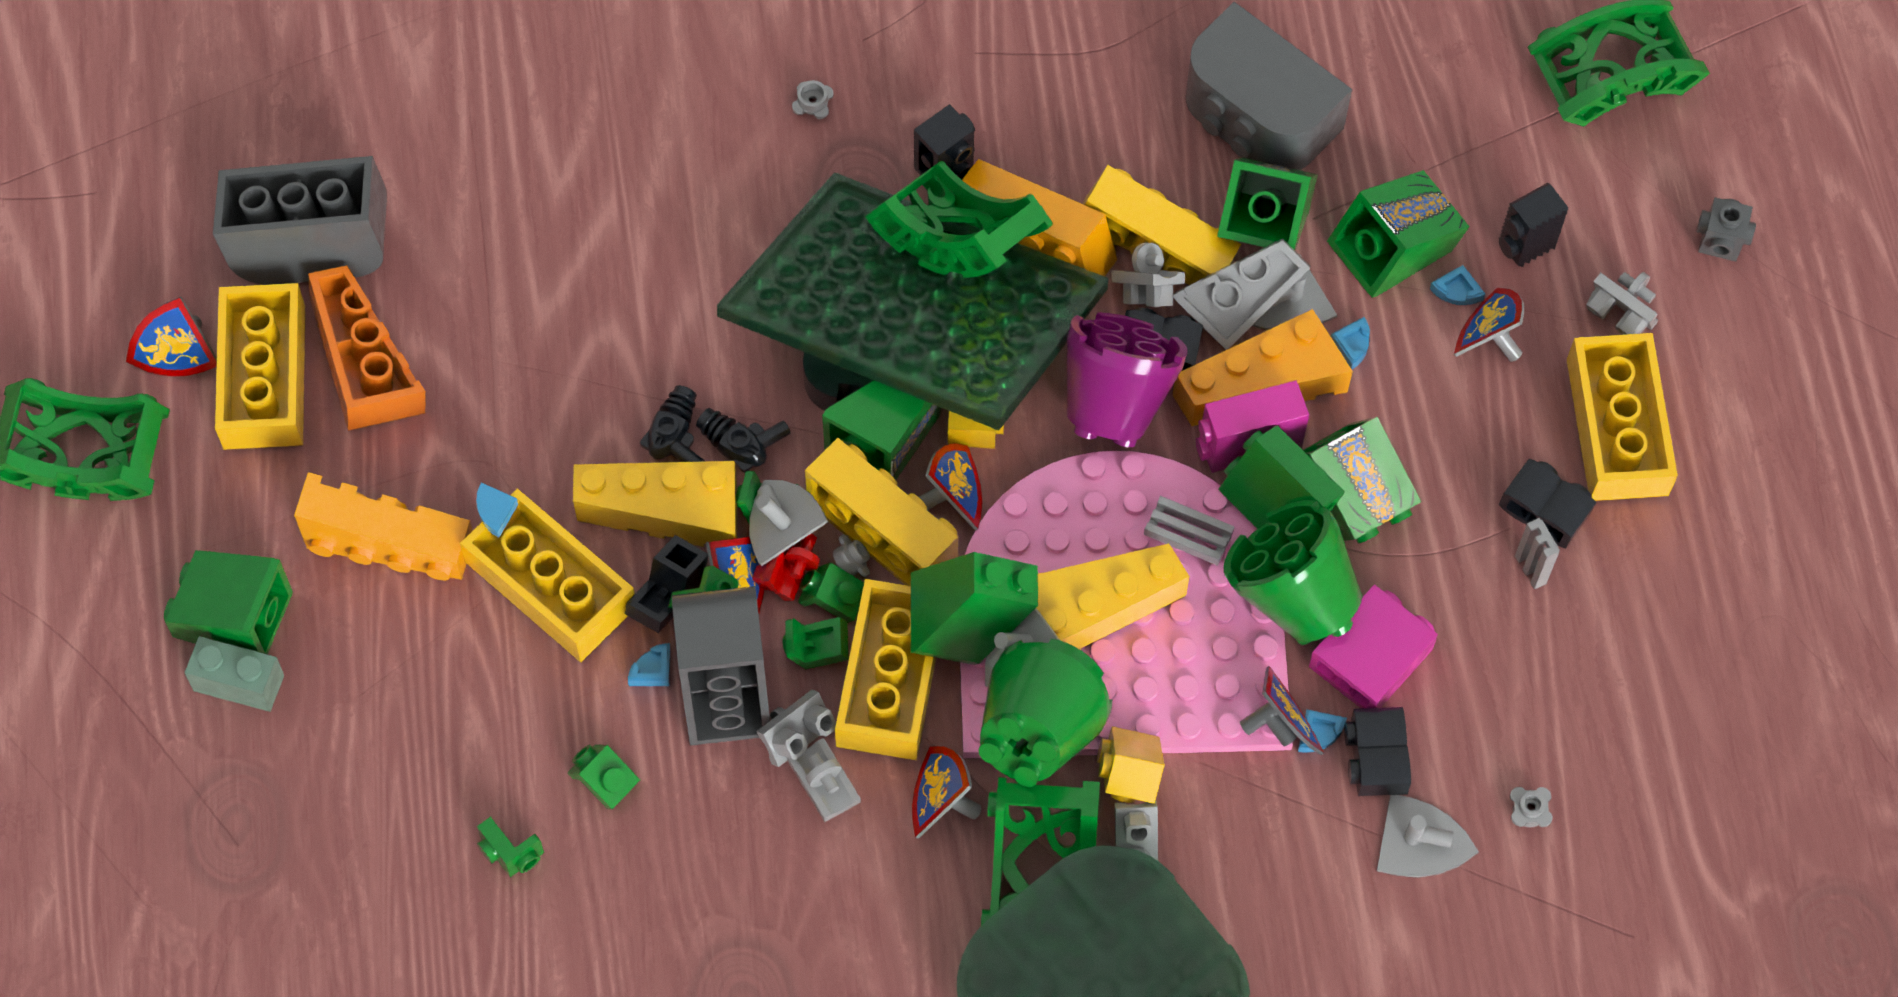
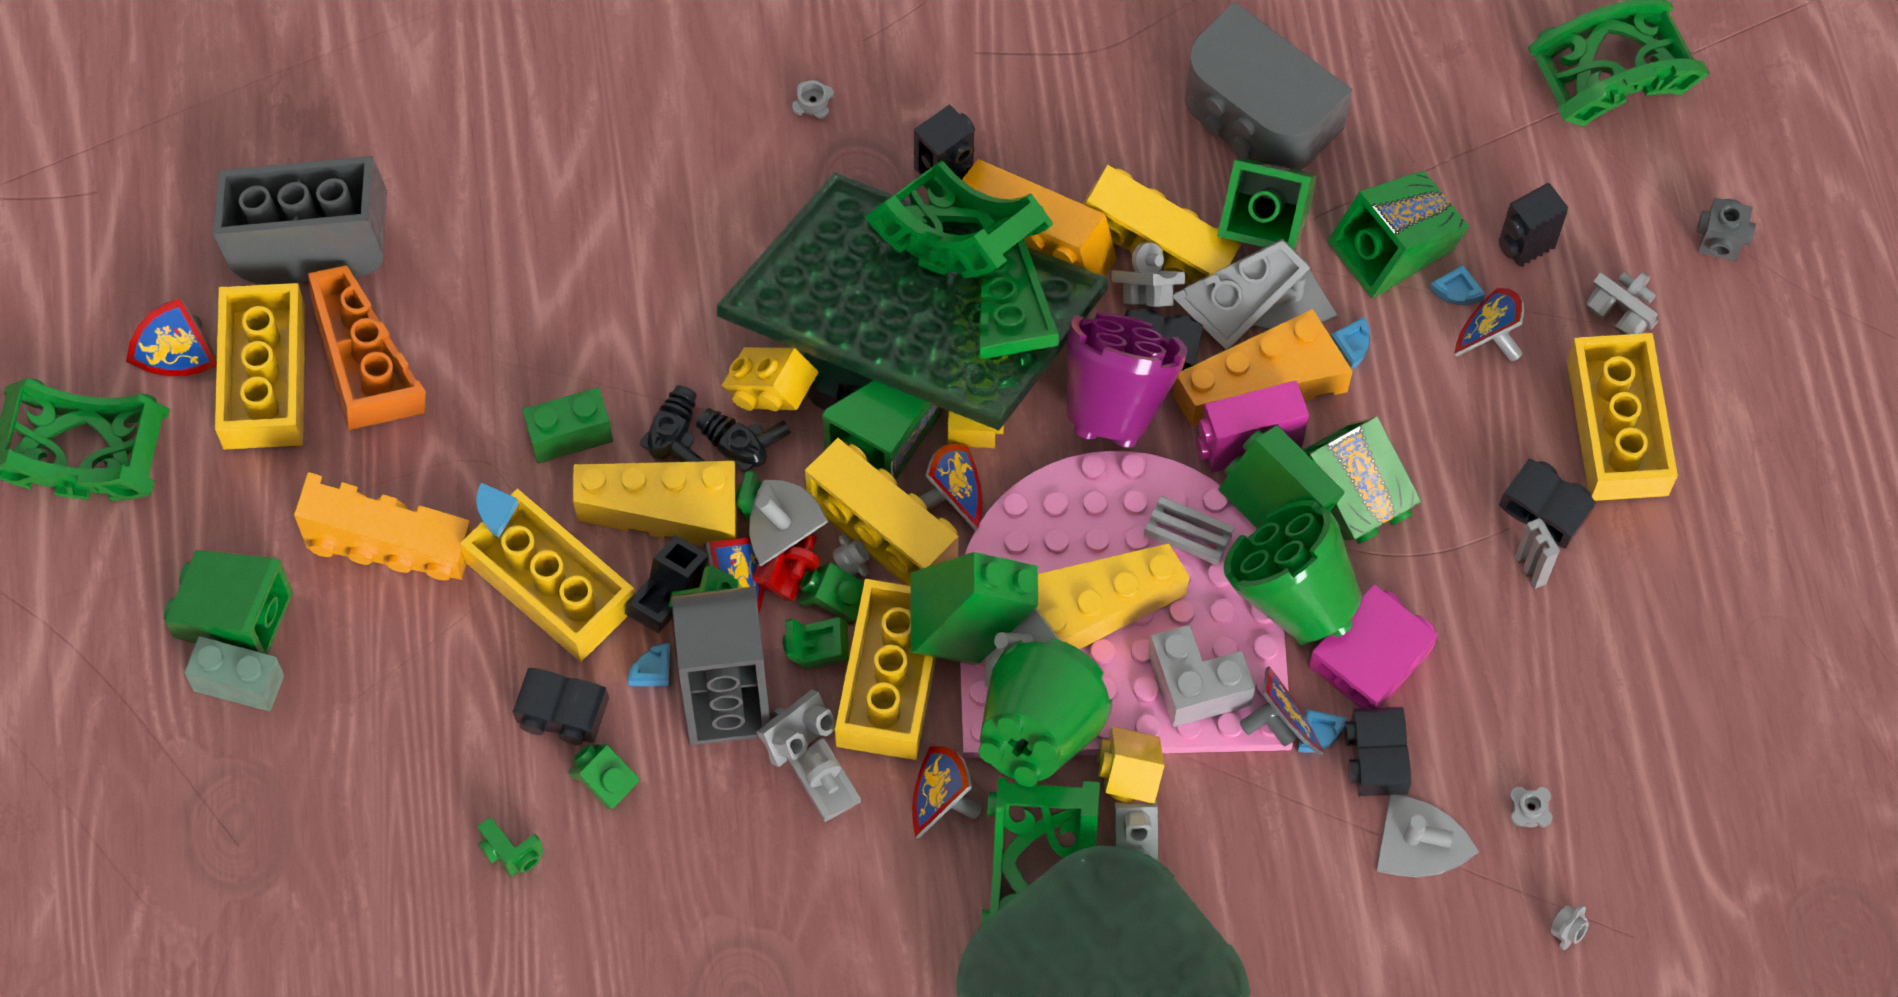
none -> black brick [512,668,609,745]
none -> green brick [522,387,613,463]
none -> yellow brick [722,347,819,411]
none -> green wing [980,238,1059,360]
none -> light grey brick [1148,625,1255,727]
none -> light grey plate [1551,904,1589,950]

